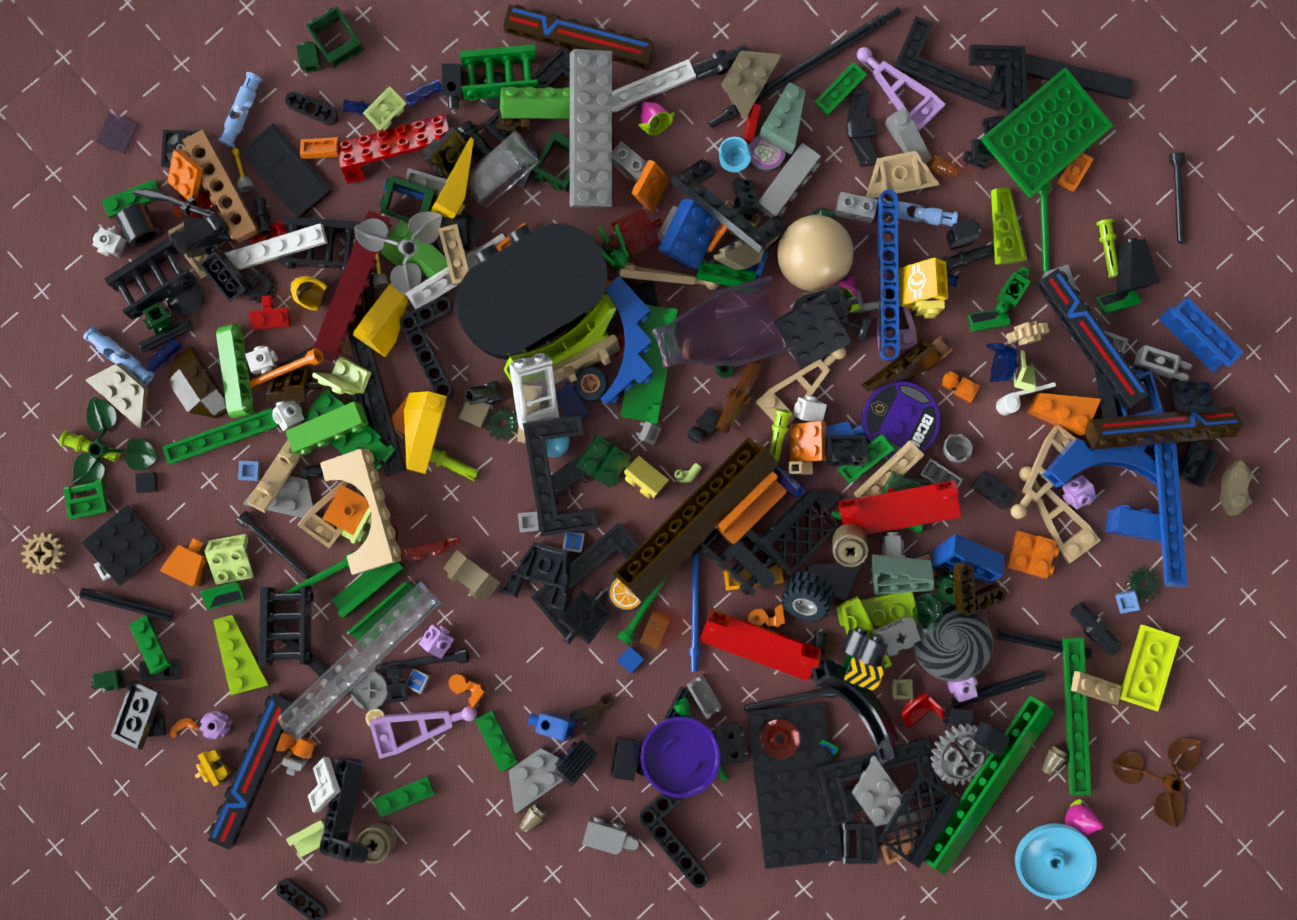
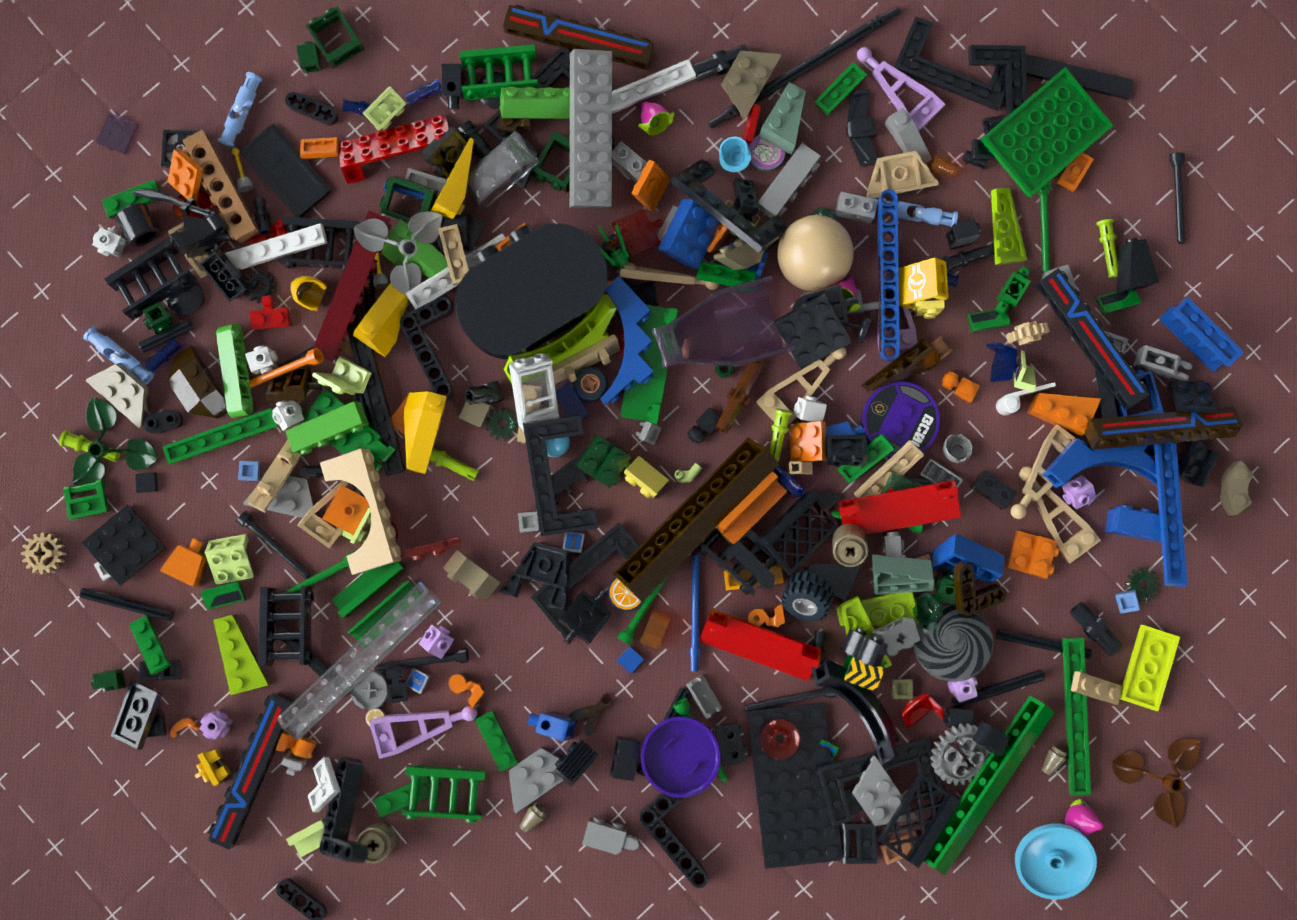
none -> black plate [143,410,183,434]
none -> green fence [402,764,485,823]

